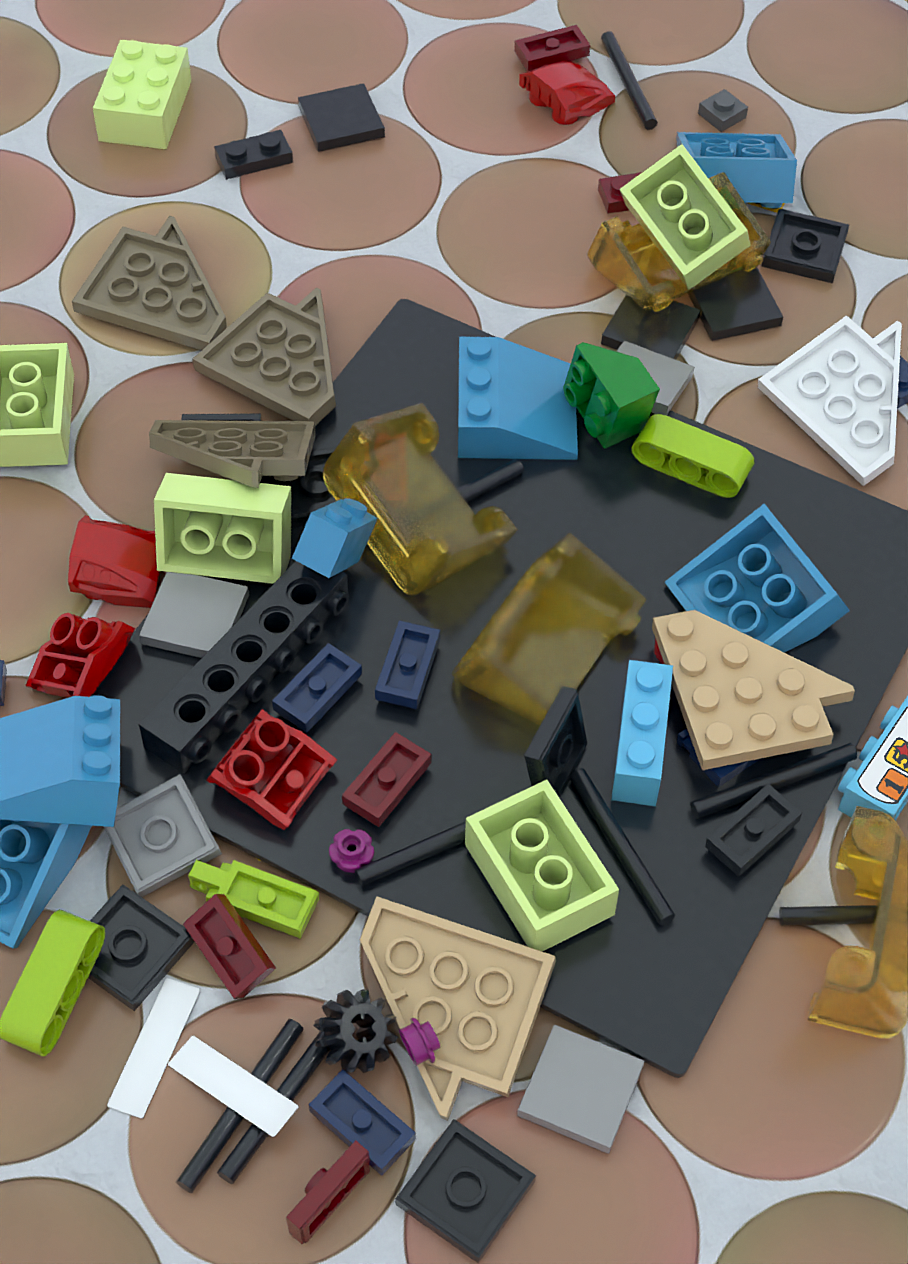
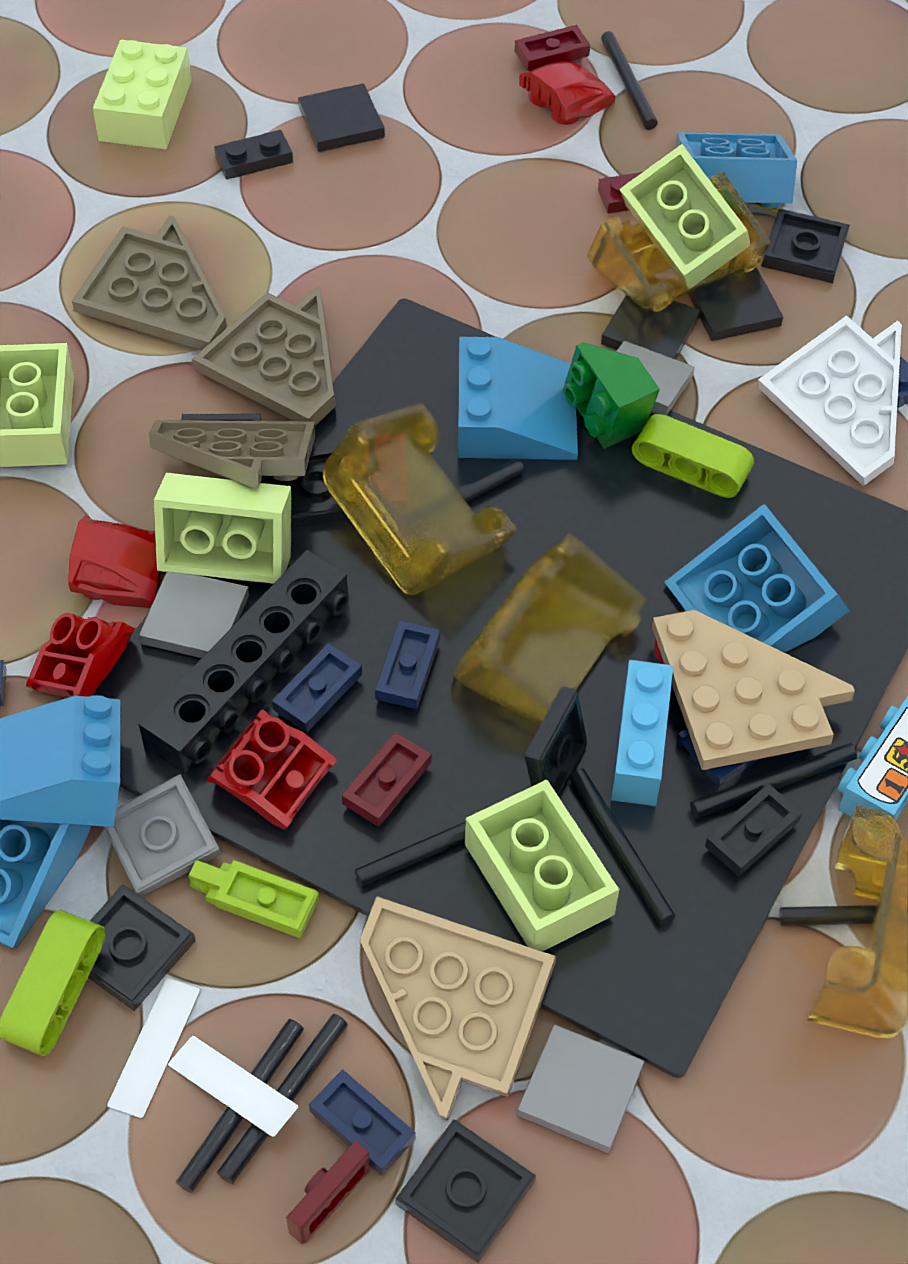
dark red plate [183,894,276,999] -> none
dark azure brick [292,498,378,578] -> none
black gear [313,989,398,1074] -> none
magenta plate [329,829,375,873] -> none
magenta plate [399,1018,441,1066] -> none
dark grey plate [698,89,748,132] -> none

